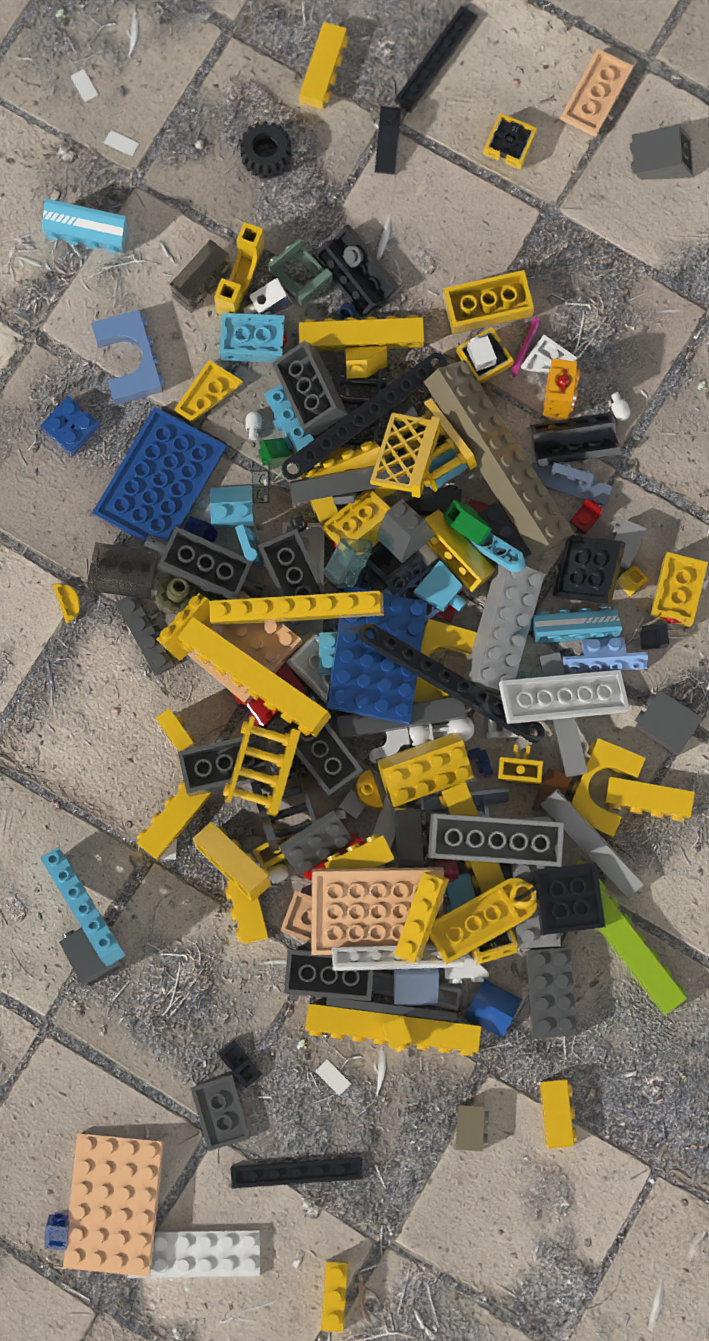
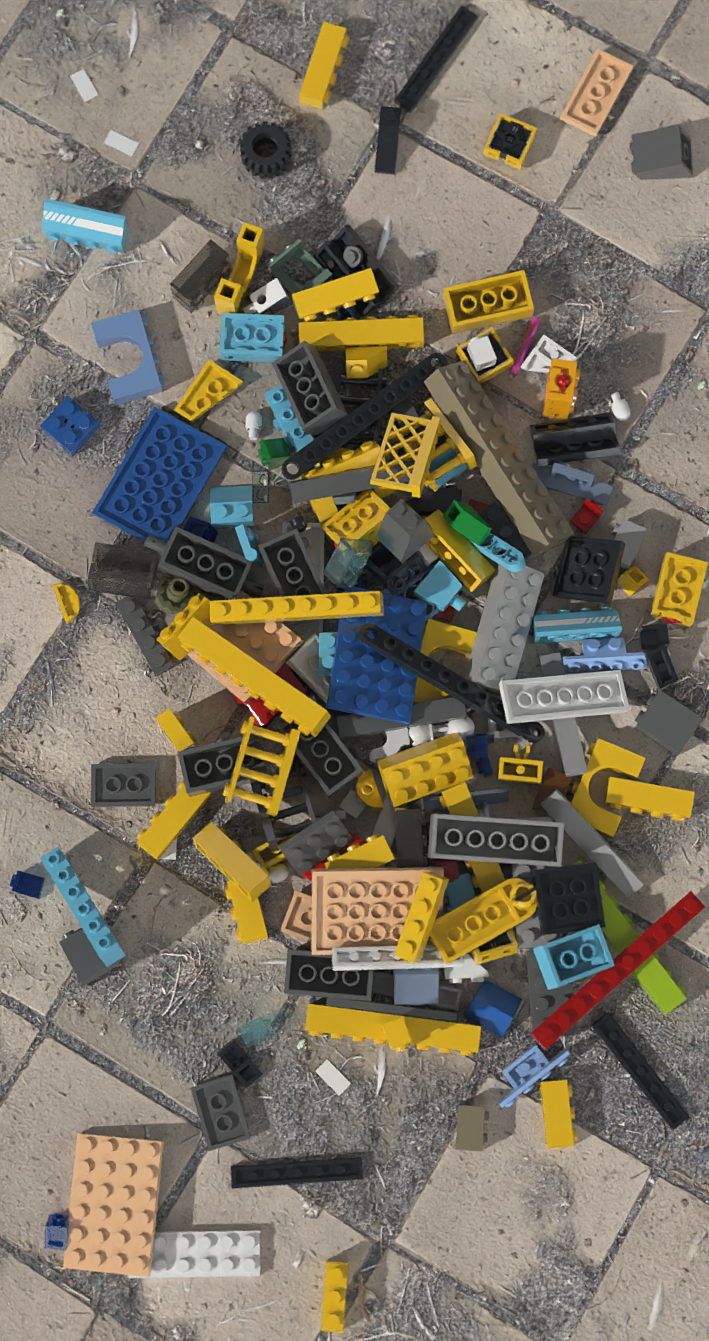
none -> clear blue bracket [10,870,45,899]
none -> dark grey plate [91,763,156,807]
none -> clear light blue brick [238,1017,273,1048]
none -> yellow brick [292,268,379,322]
none -> clear blue bracket [466,734,494,758]
none -> light blue bracket [497,1045,571,1107]
none -> red plate [530,891,705,1050]
none -> medium azure slope [533,924,615,990]
none -> black tile [591,1012,690,1131]
none -> black plate [643,642,678,689]

